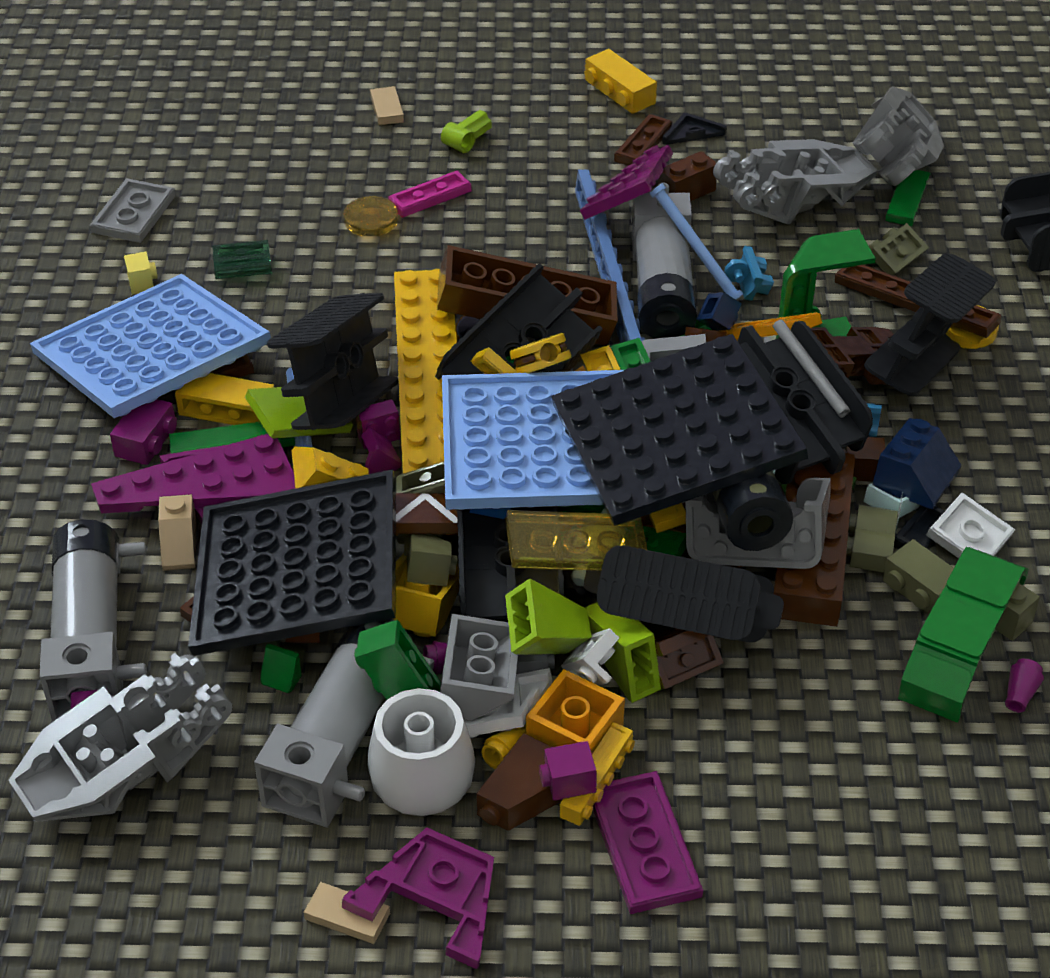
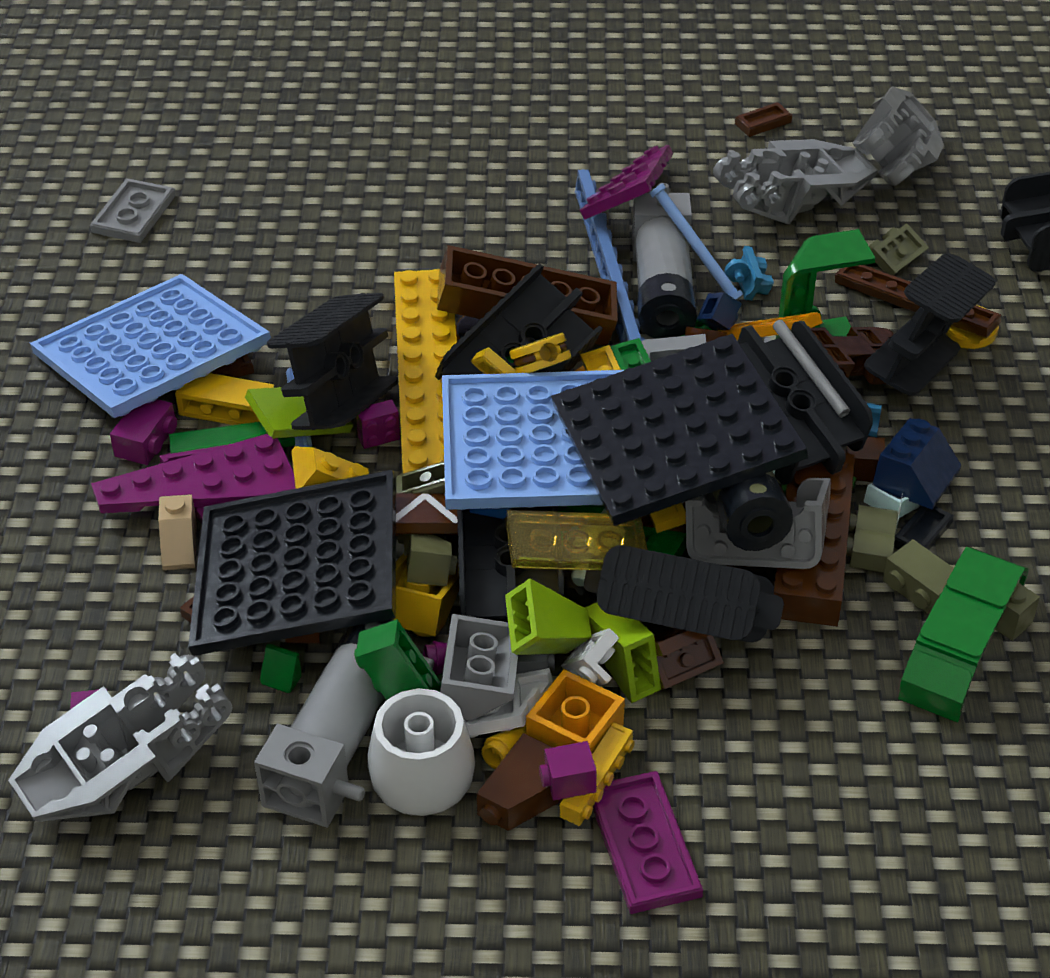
light grey piece [40,519,147,722] -> none
light yellow plate [124,252,158,295] -> none
clear green plate [212,240,272,279] -> none
tan tile [304,882,390,944] -> none
magenta wing [342,828,494,969] -> none
clear yellow tile [343,196,398,236] -> none
magenta tile [361,427,402,474] -> none
tan tile [370,86,404,125] -> none
dark pink tile [388,170,472,218] -> none
lime piece [441,109,492,153] -> none
yellow brick [584,49,657,114] -> none
reddish brown tile [614,114,672,166] -> none
reddish brown brick [658,151,717,201] -> none
black tile [662,112,727,145] -> none
green tile [885,170,930,226] -> none
white tile [926,493,1015,558] -> none
magenta cone [1005,659,1044,713] -> none
none -> reddish brown tile [735,102,793,137]

